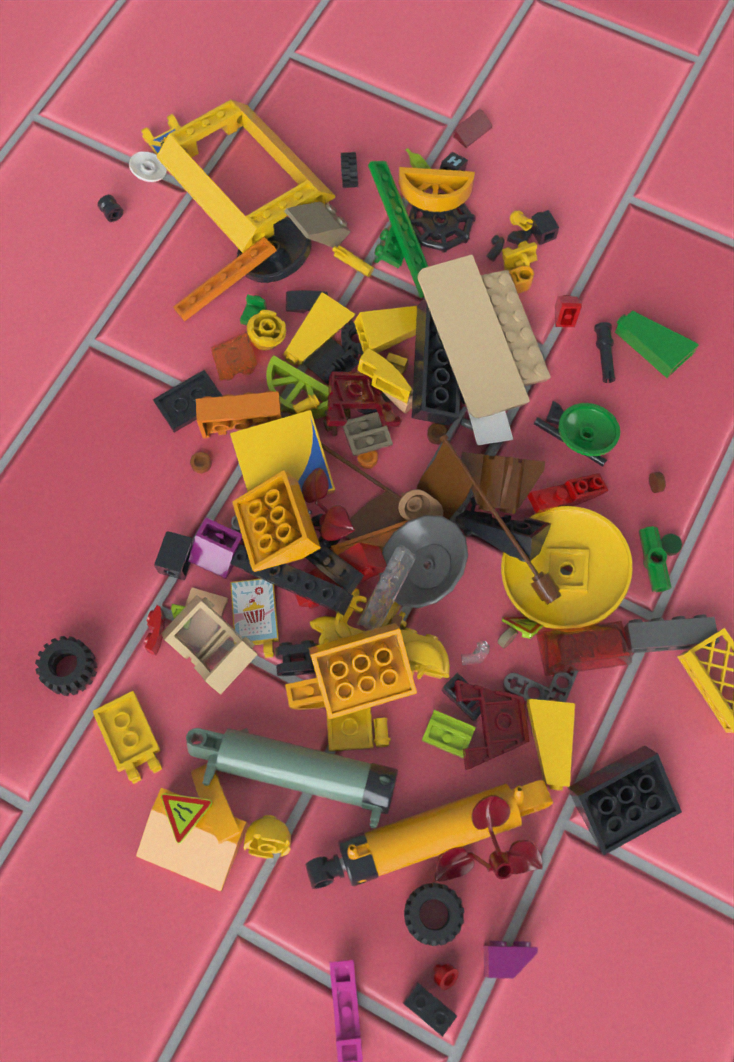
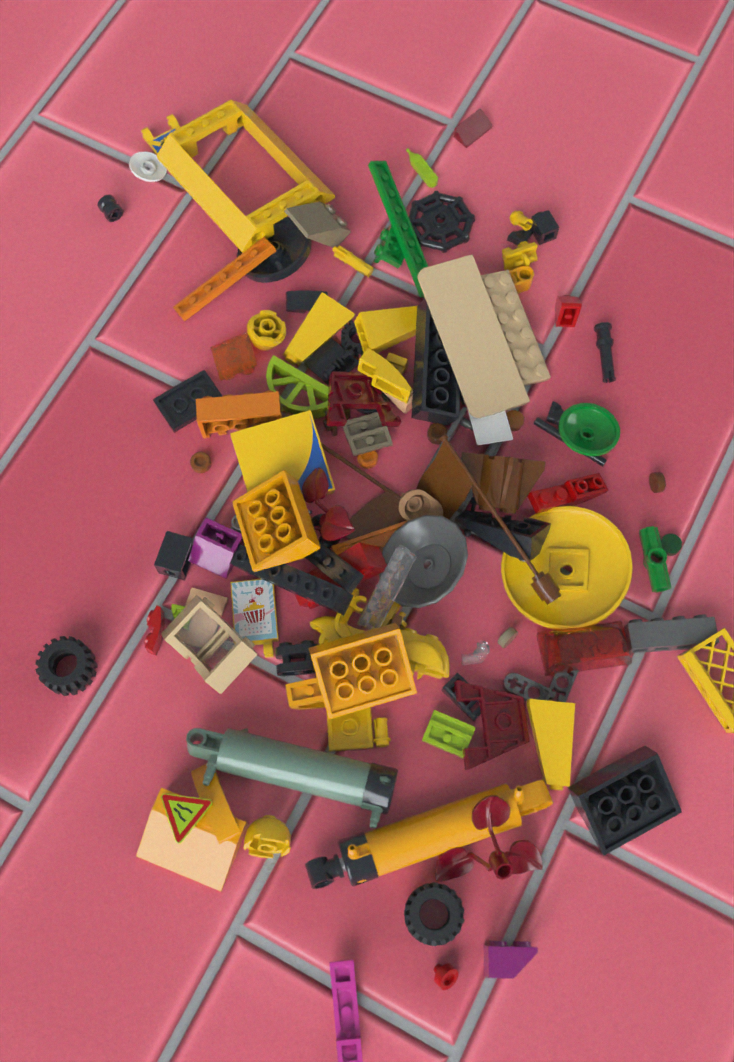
yellow tile [92,691,162,784] -> none
green bracket [240,294,267,325] -> none
yellow pin [292,394,320,414] -> none
black tyre [341,152,358,188] -> none
light orange window [398,167,475,212] -> none
black brick [403,982,457,1037] -> none
black brick [440,152,468,171] -> none
black arm [486,235,505,262] -> none
lime piece [502,617,543,639] -> none
green slope [615,310,699,378] -> none
none -> dark orange tile [506,410,524,431]

